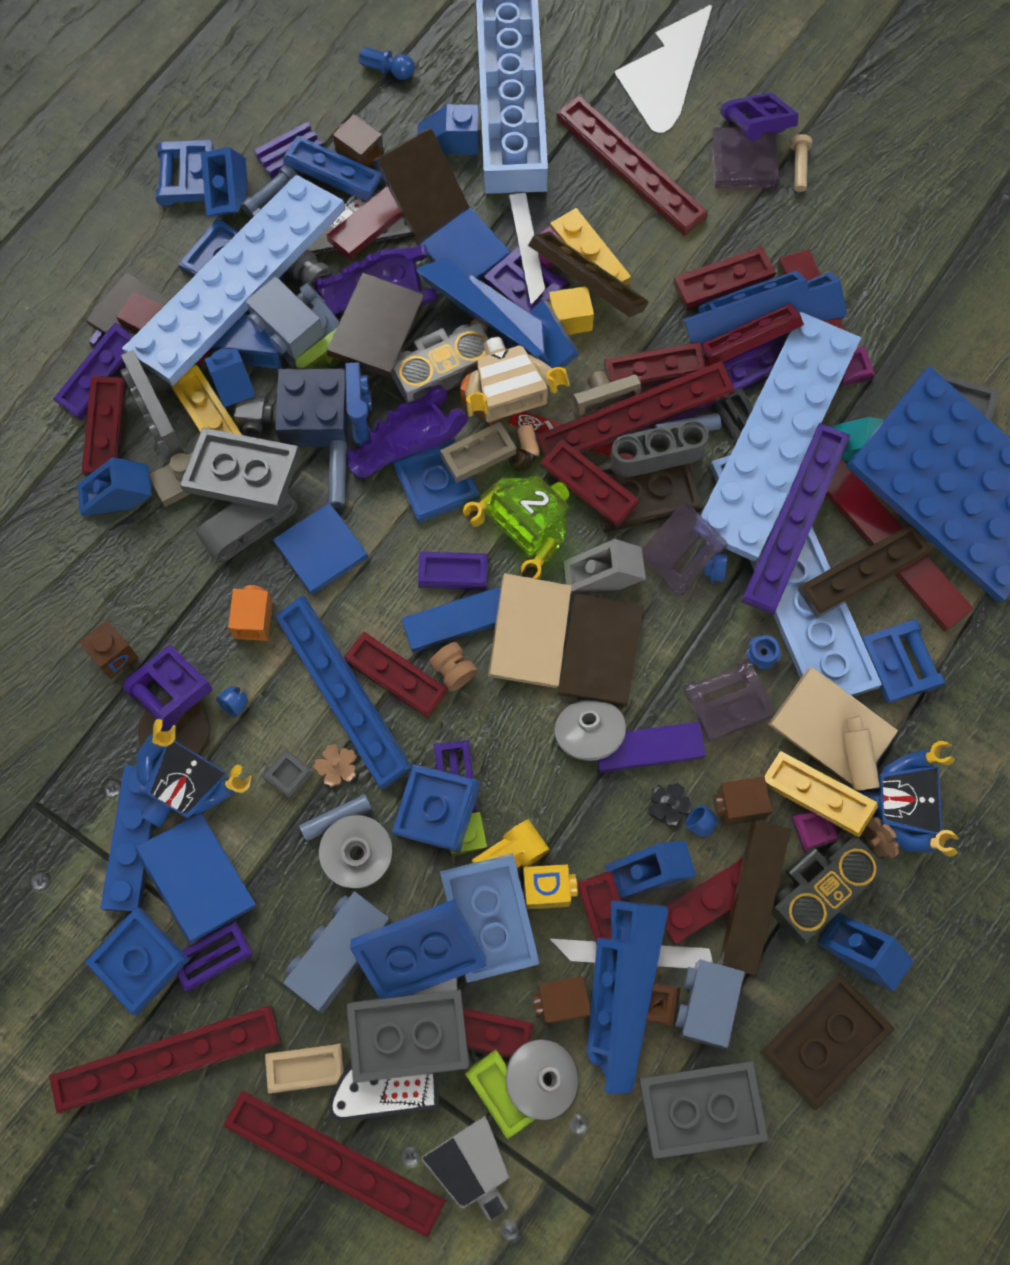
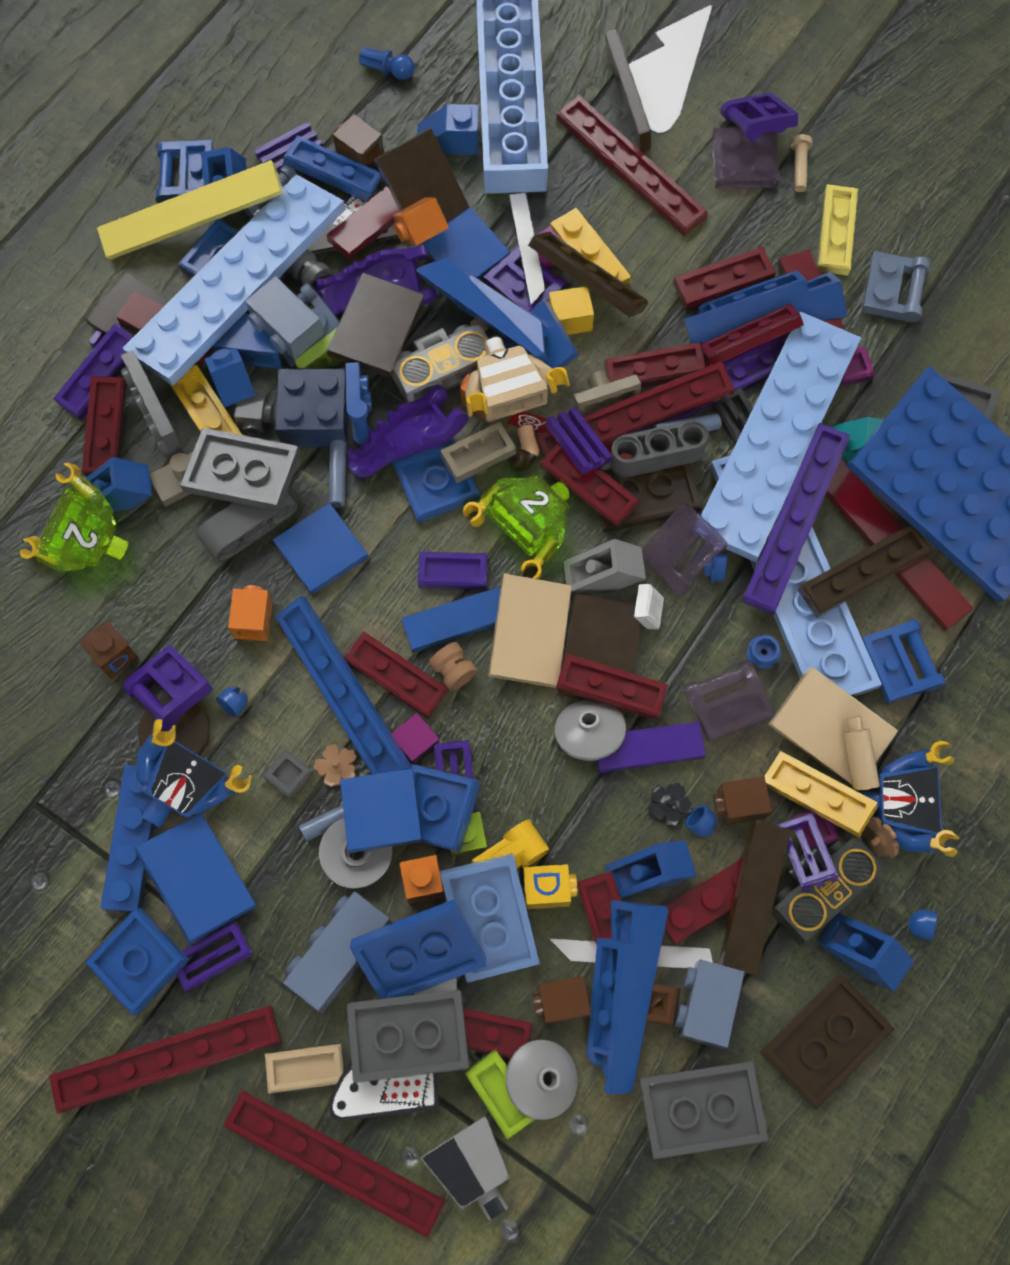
none -> clear neon green torso [20,463,128,572]
none -> light yellow tile [97,160,284,260]
none -> blue tile [340,769,422,853]
none -> magenta tile [391,713,440,764]
none -> orange brick [393,198,449,246]
none -> orange brick [400,855,445,906]
none -> dark purple tile [545,407,612,474]
none -> dark red tile [556,653,668,720]
none -> tile [605,29,651,151]
none -> white tile [634,584,664,629]
none -> tile [777,813,839,893]
none -> light yellow tile [817,184,858,276]
none -> sand blue plate [861,251,931,322]
none -> blue hinge [908,910,937,942]

